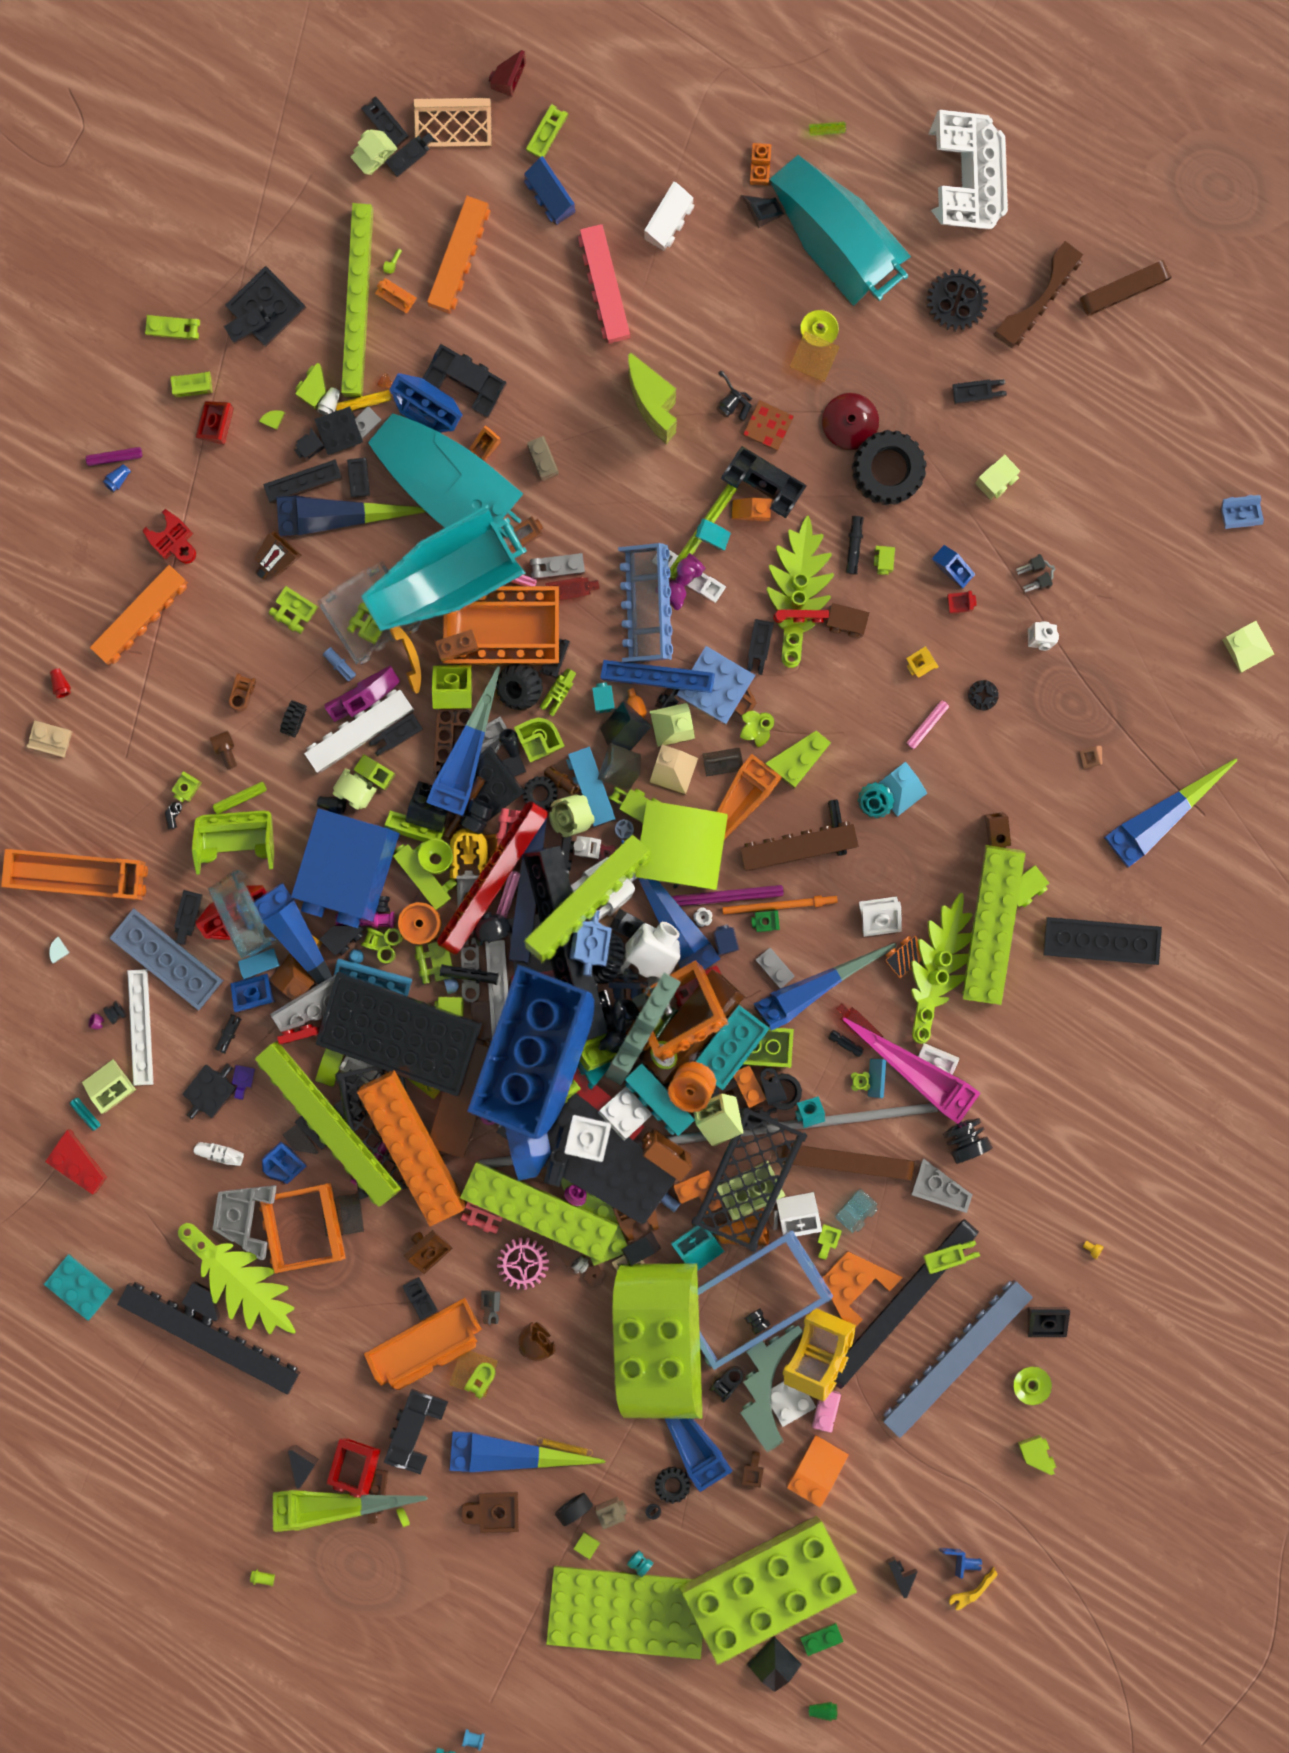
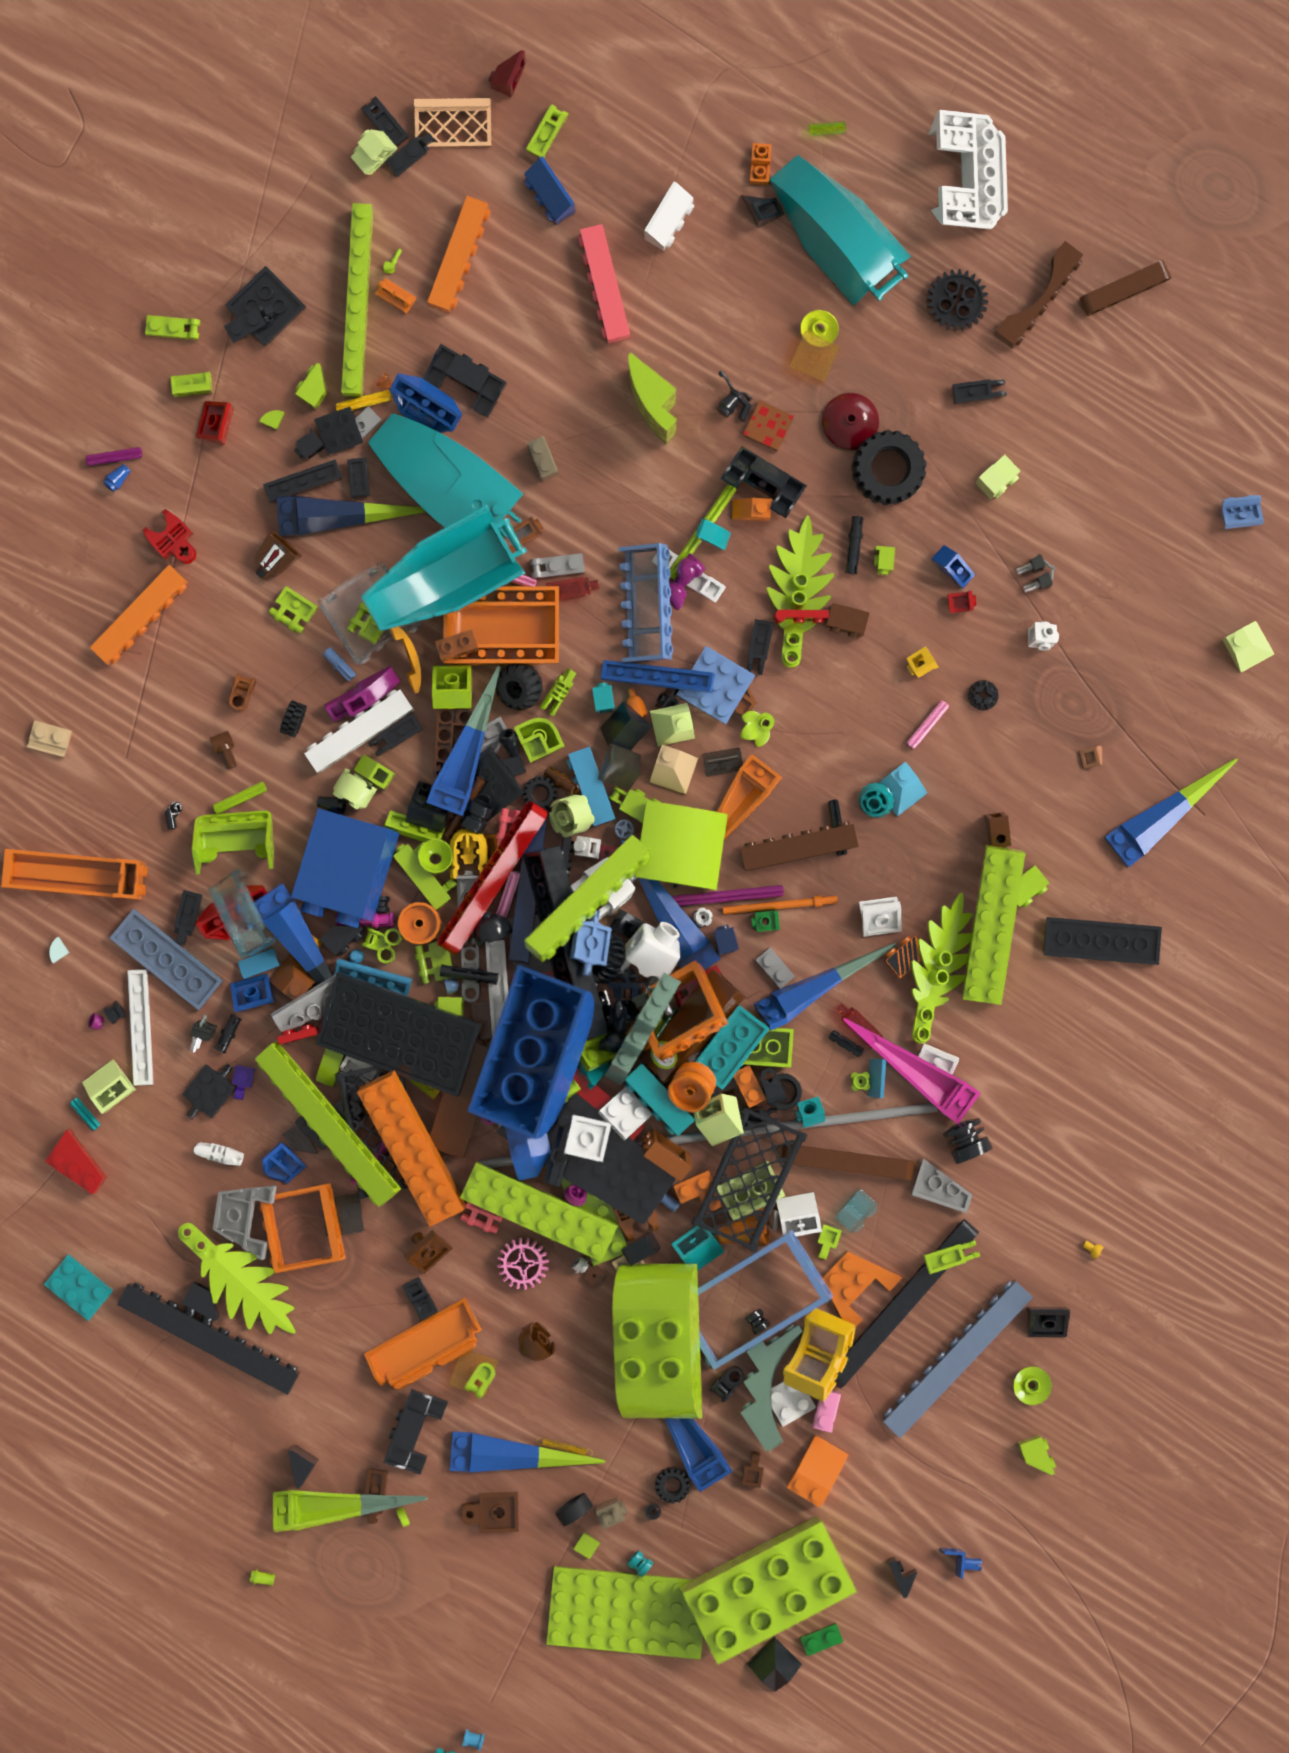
red cone [50,668,71,698] -> none
lime brick [172,771,202,802] -> none
white cone [317,387,340,416] -> none
red window [327,1438,381,1498] -> none
orange slope [469,425,501,461] -> none
dark grey plate [481,1290,500,1325] -> none
black hinge [539,638,570,679] -> none
lime wedge [765,731,831,788] -> none
green cone [809,1702,838,1722] -> none
yellow arm [949,1567,998,1610] -> none
none -> pearl dark grey piece [189,1014,218,1052]

